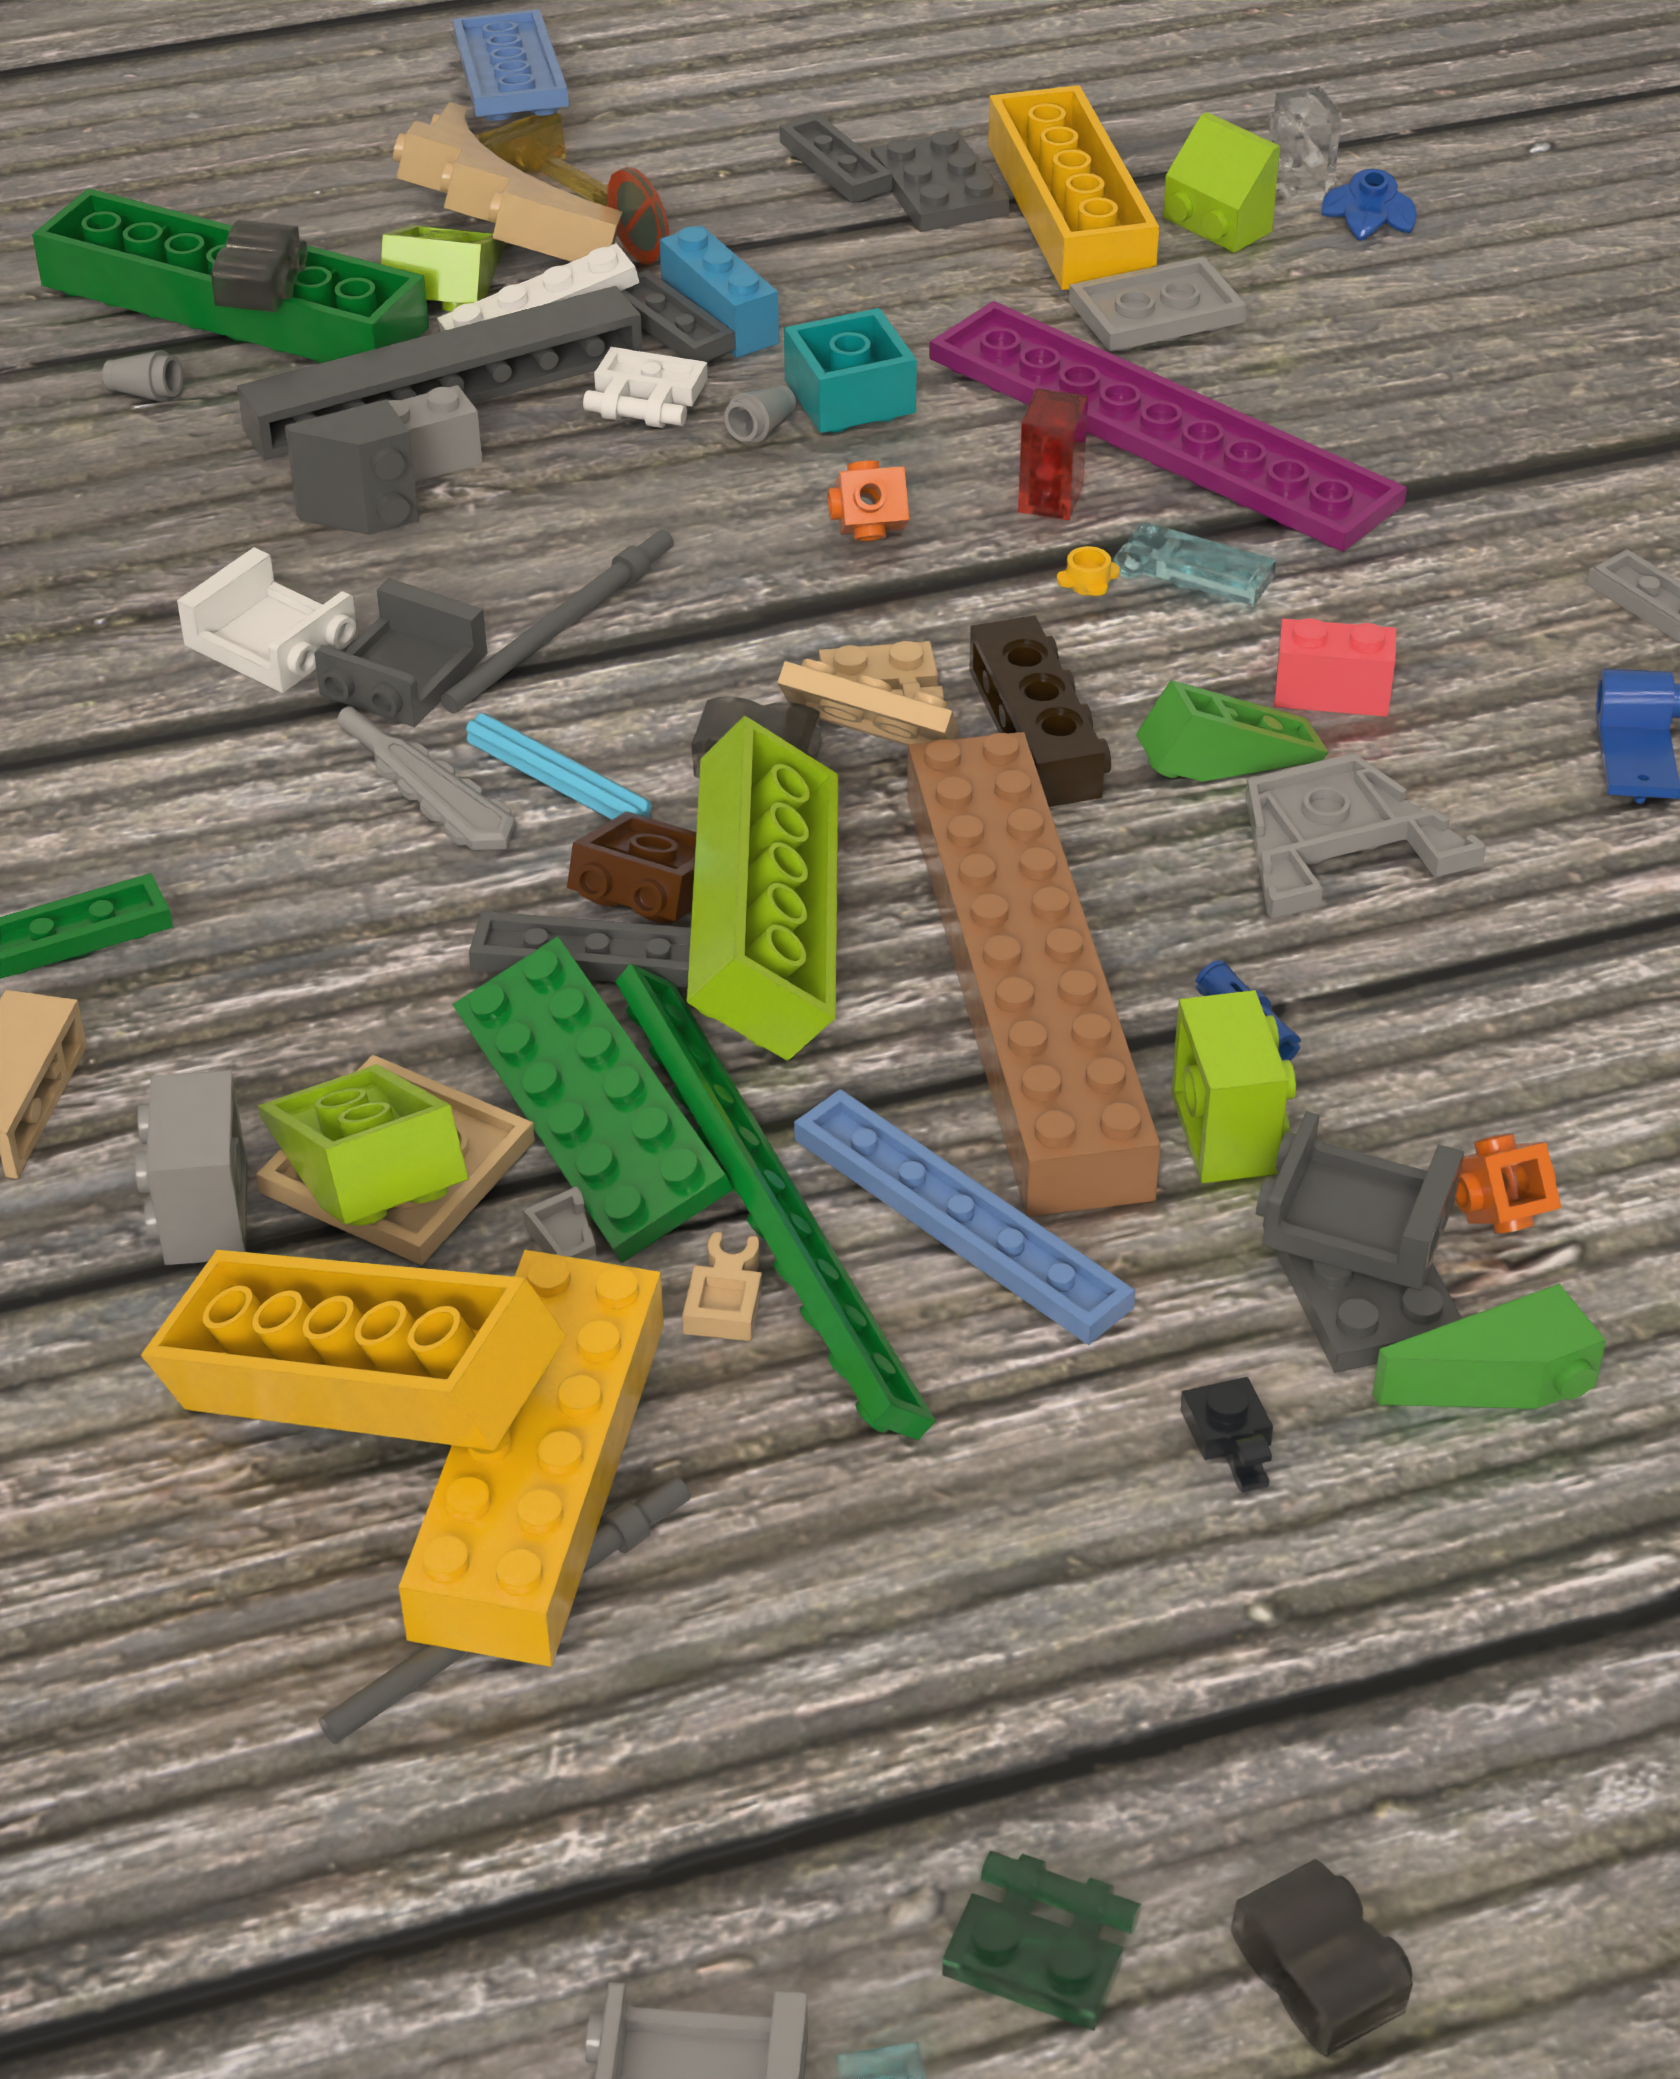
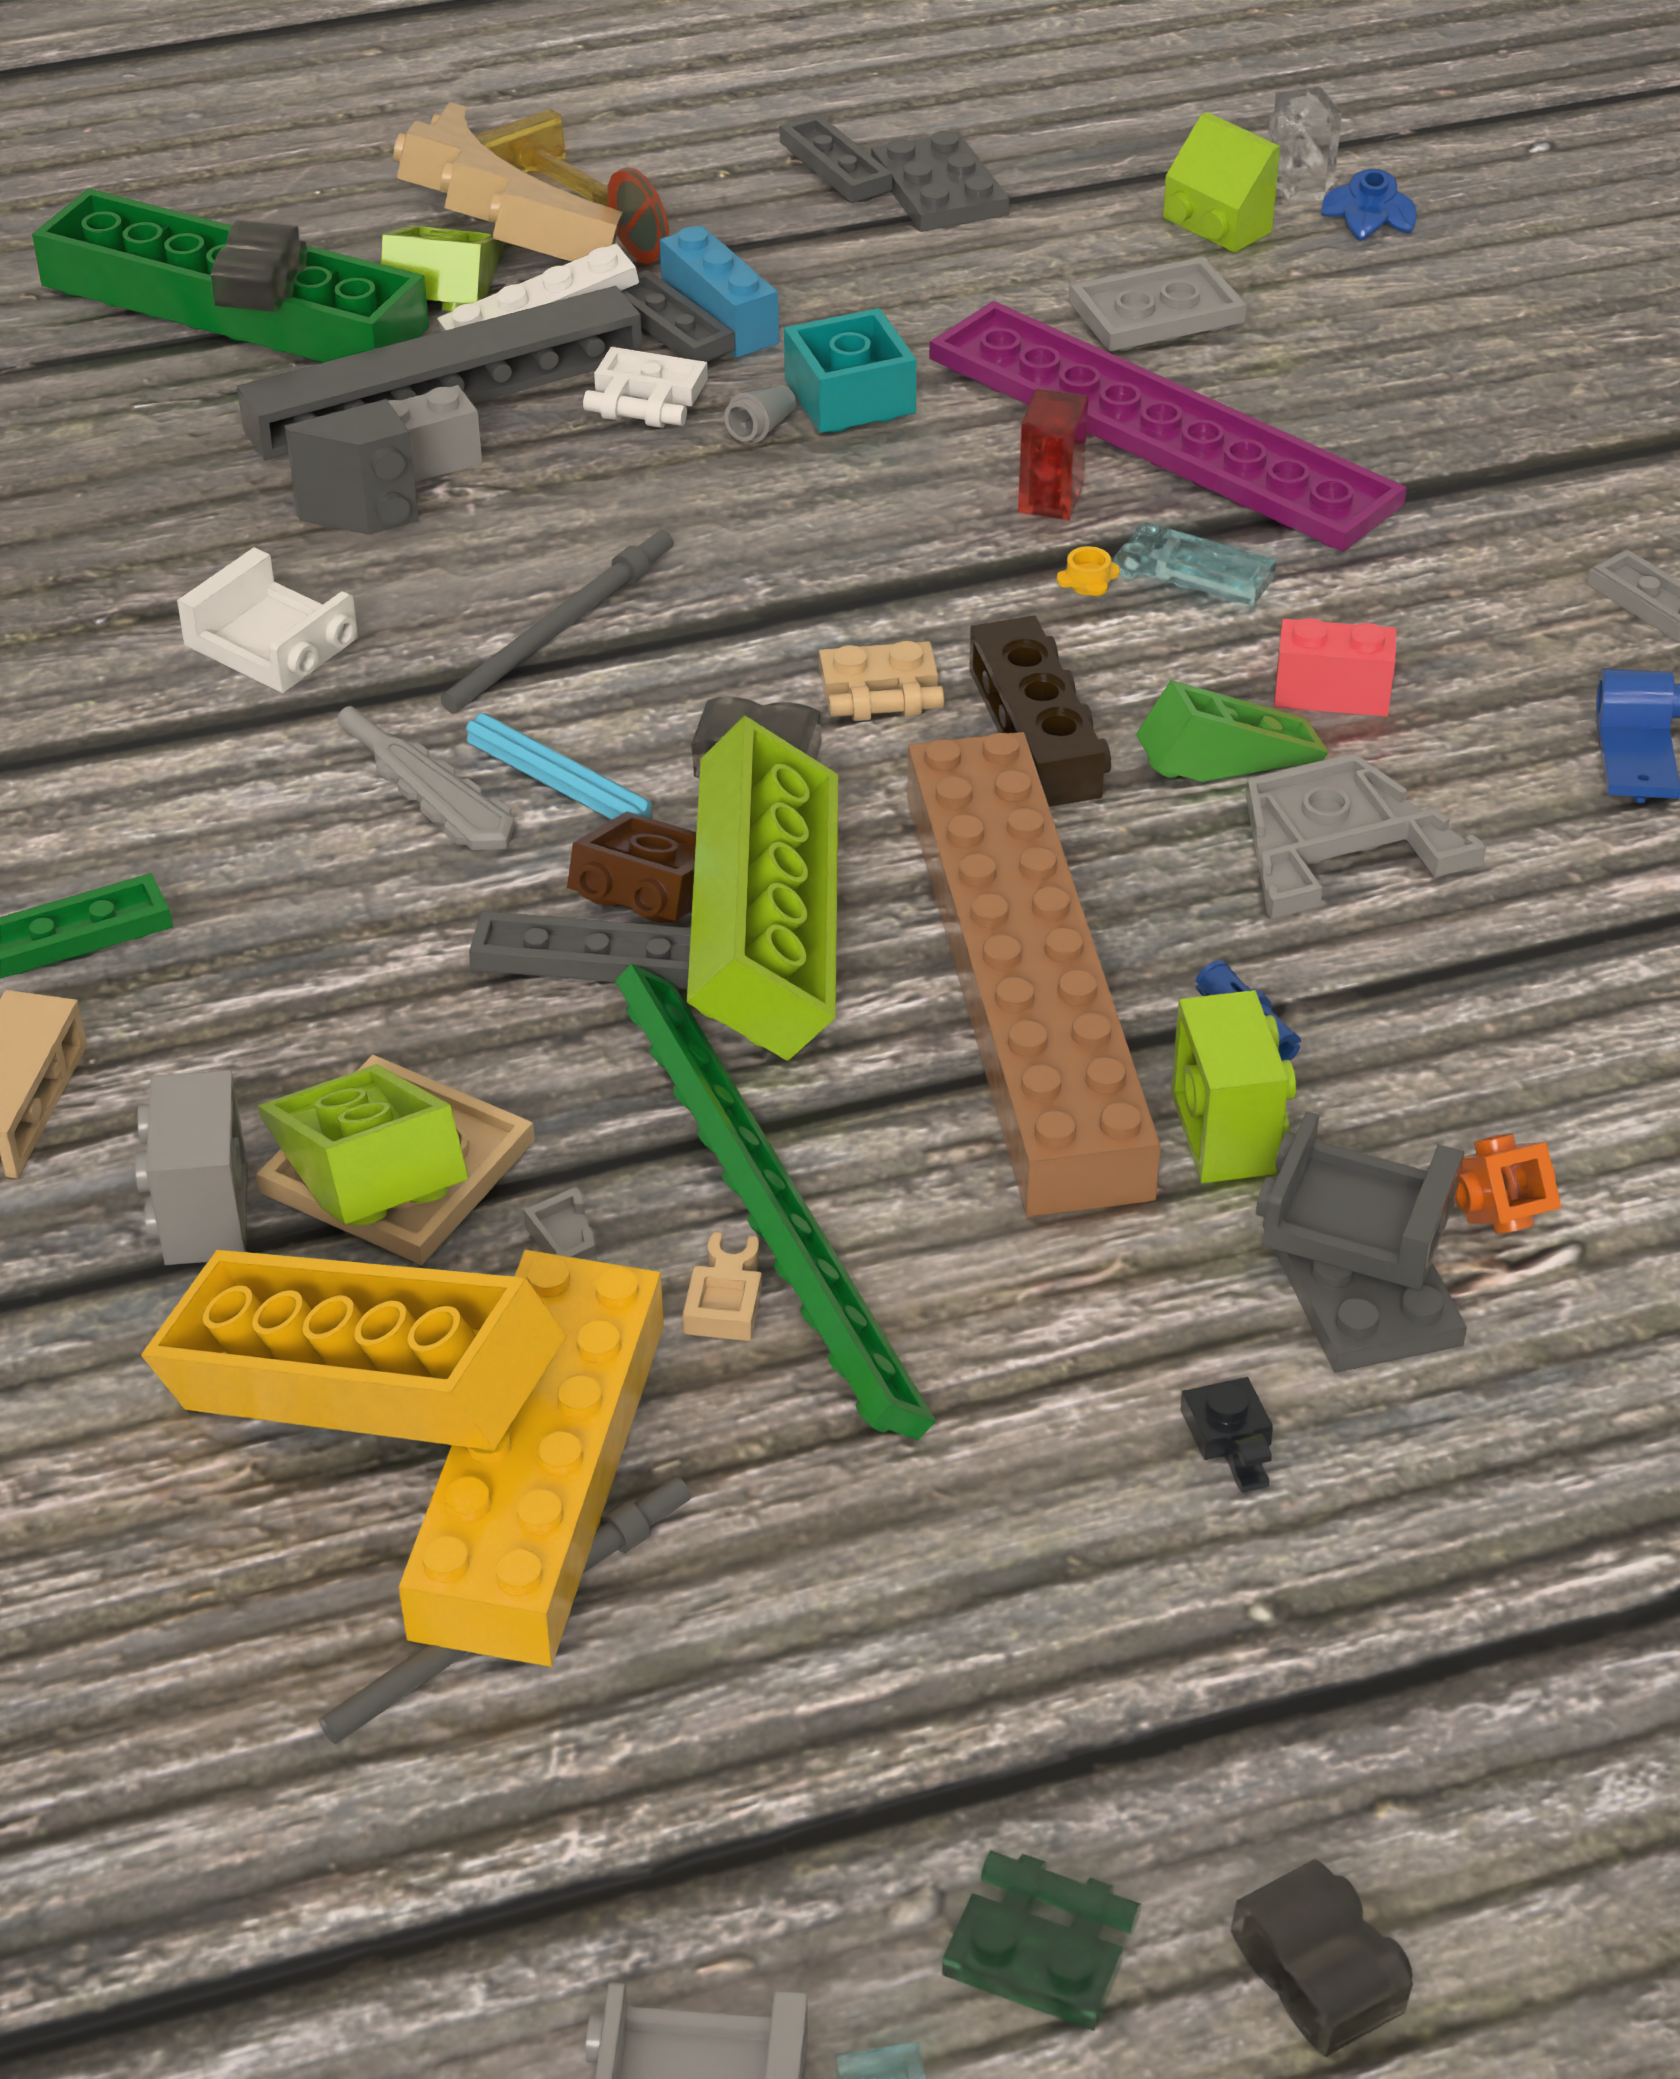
light grey cone [103,350,183,402] -> none
dark grey panel [314,578,487,728] -> none
medium blue plate [452,9,569,121] -> none
green plate [452,936,734,1263] -> none
tan plate [777,659,963,746] -> none
medium blue plate [794,1089,1136,1345] -> none
orange brick [827,460,910,541] -> none
yellow brick [988,85,1159,290] -> none
bright green slope [1372,1283,1606,1409] -> none

